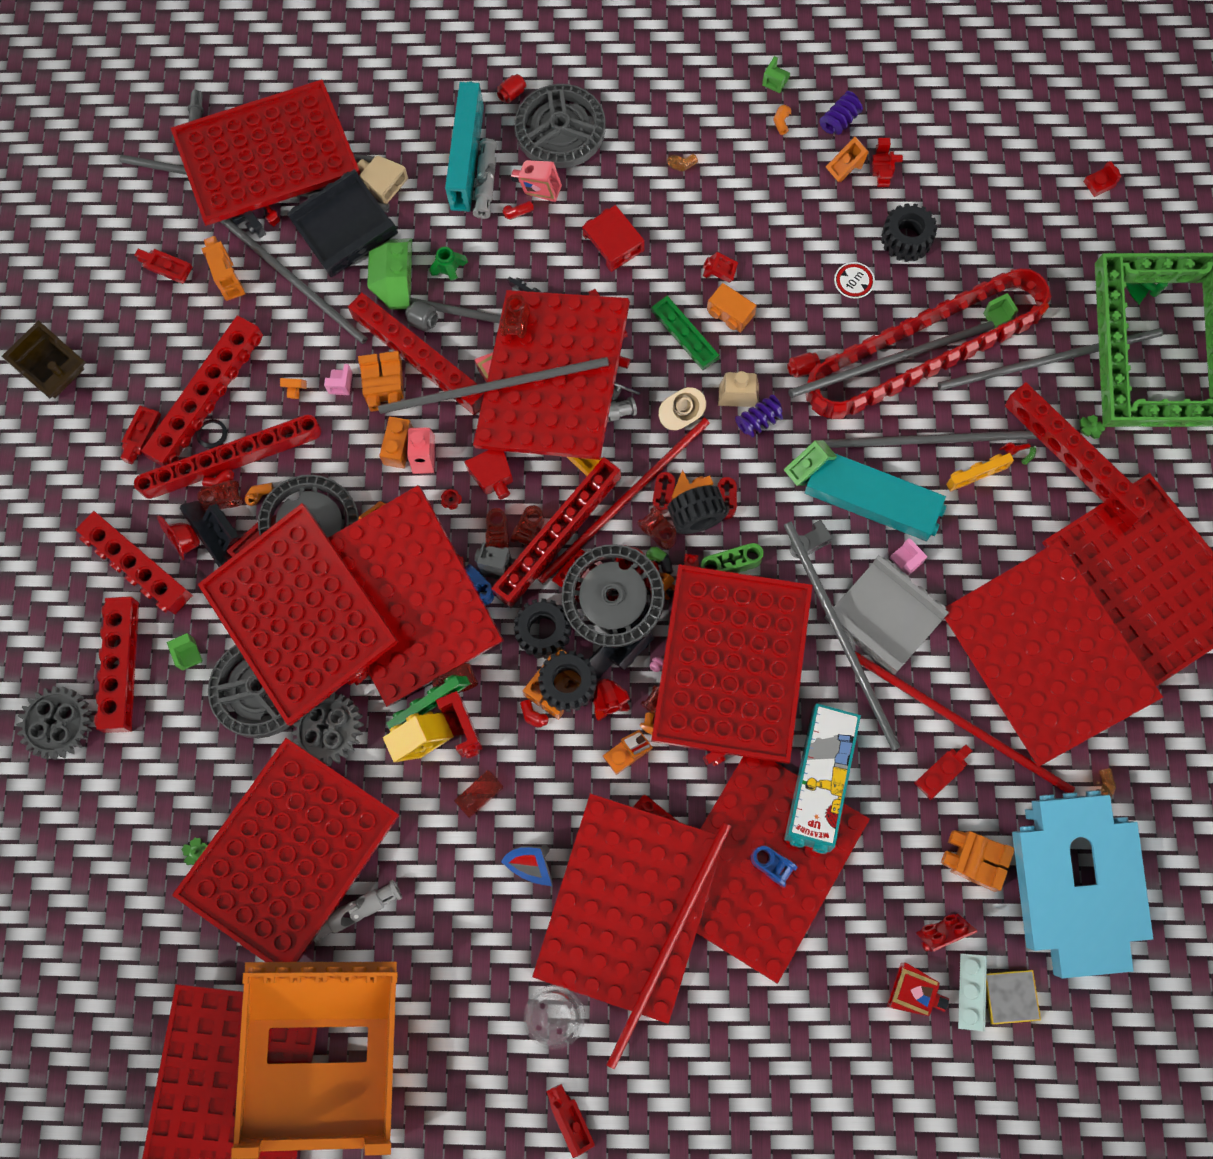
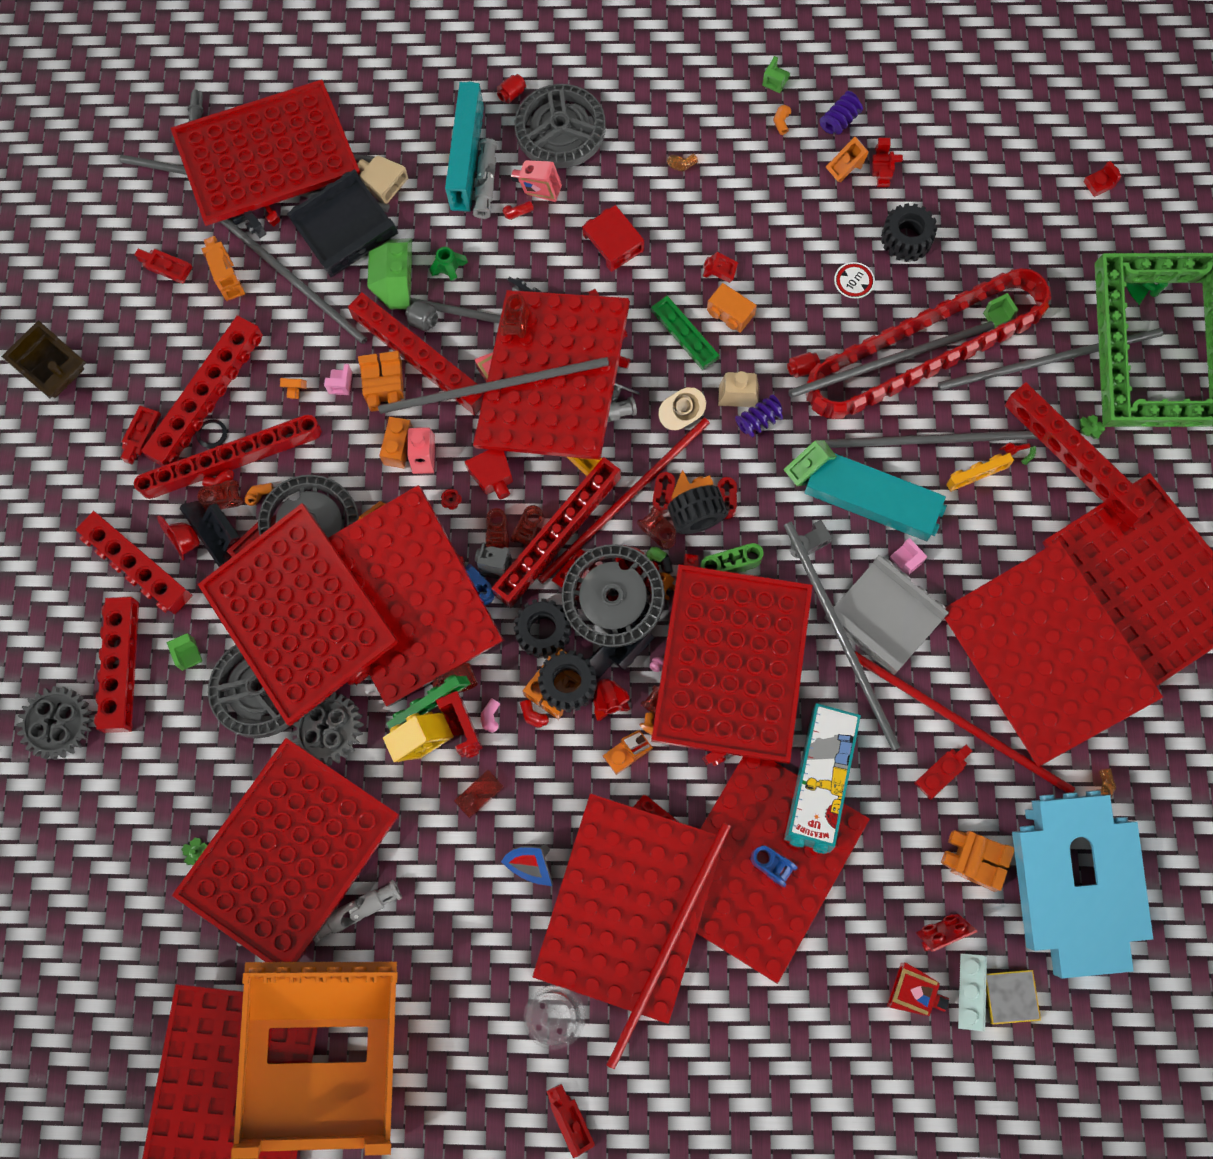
none -> bright pink arm [480,698,500,733]

